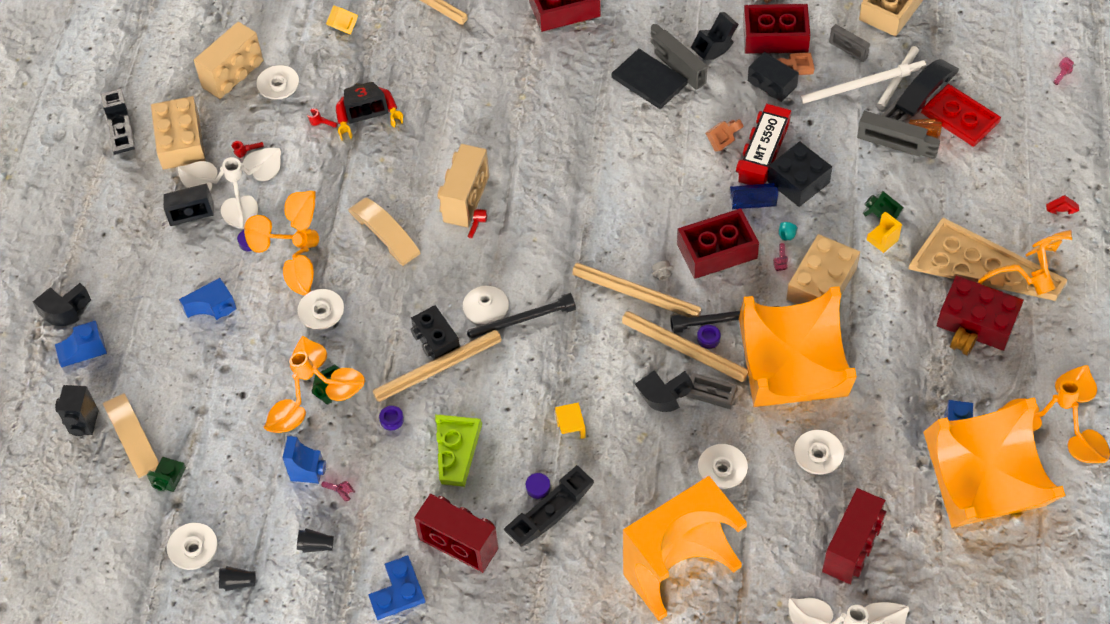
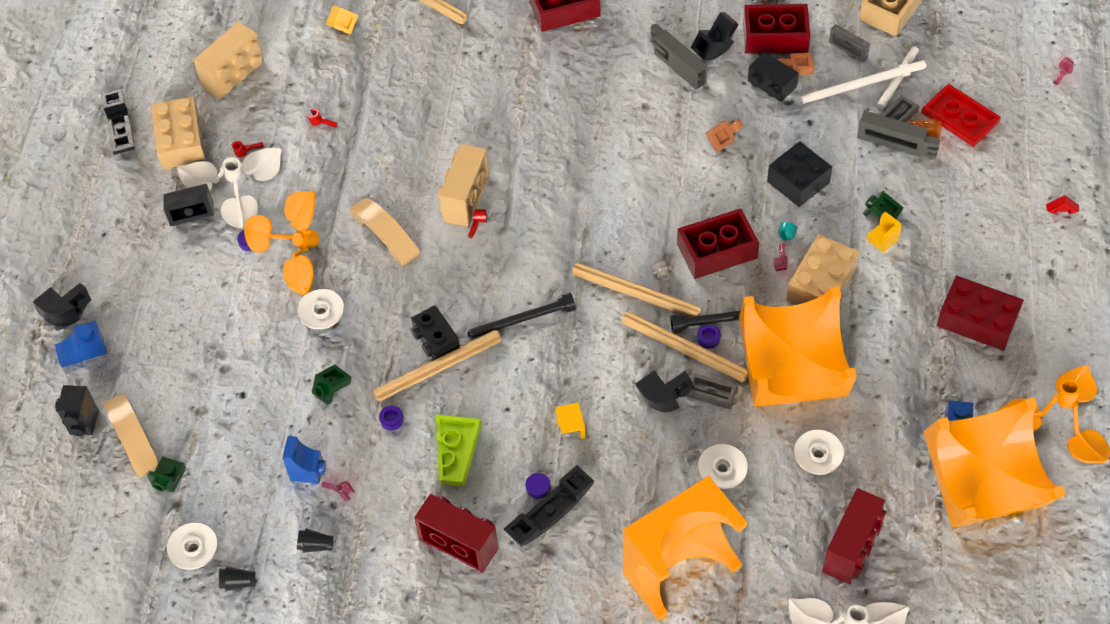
blue arch [179,278,237,320] -> none
white dish [256,65,299,99] -> none
light orange plant [264,336,366,433] -> none
black torso [336,82,403,141] -> none
blue plate [368,555,425,620] -> none
white dish [463,286,509,325] -> none
black tile [611,49,688,109] -> none
clear blue panel [730,183,778,210] -> none
brick [736,103,791,189] -> none
black slope [895,59,959,117] -> none
tan wing [909,218,1068,301] -> none
pearl gold wheel [950,327,978,356] -> none
light orange plant [977,230,1072,295] -> none

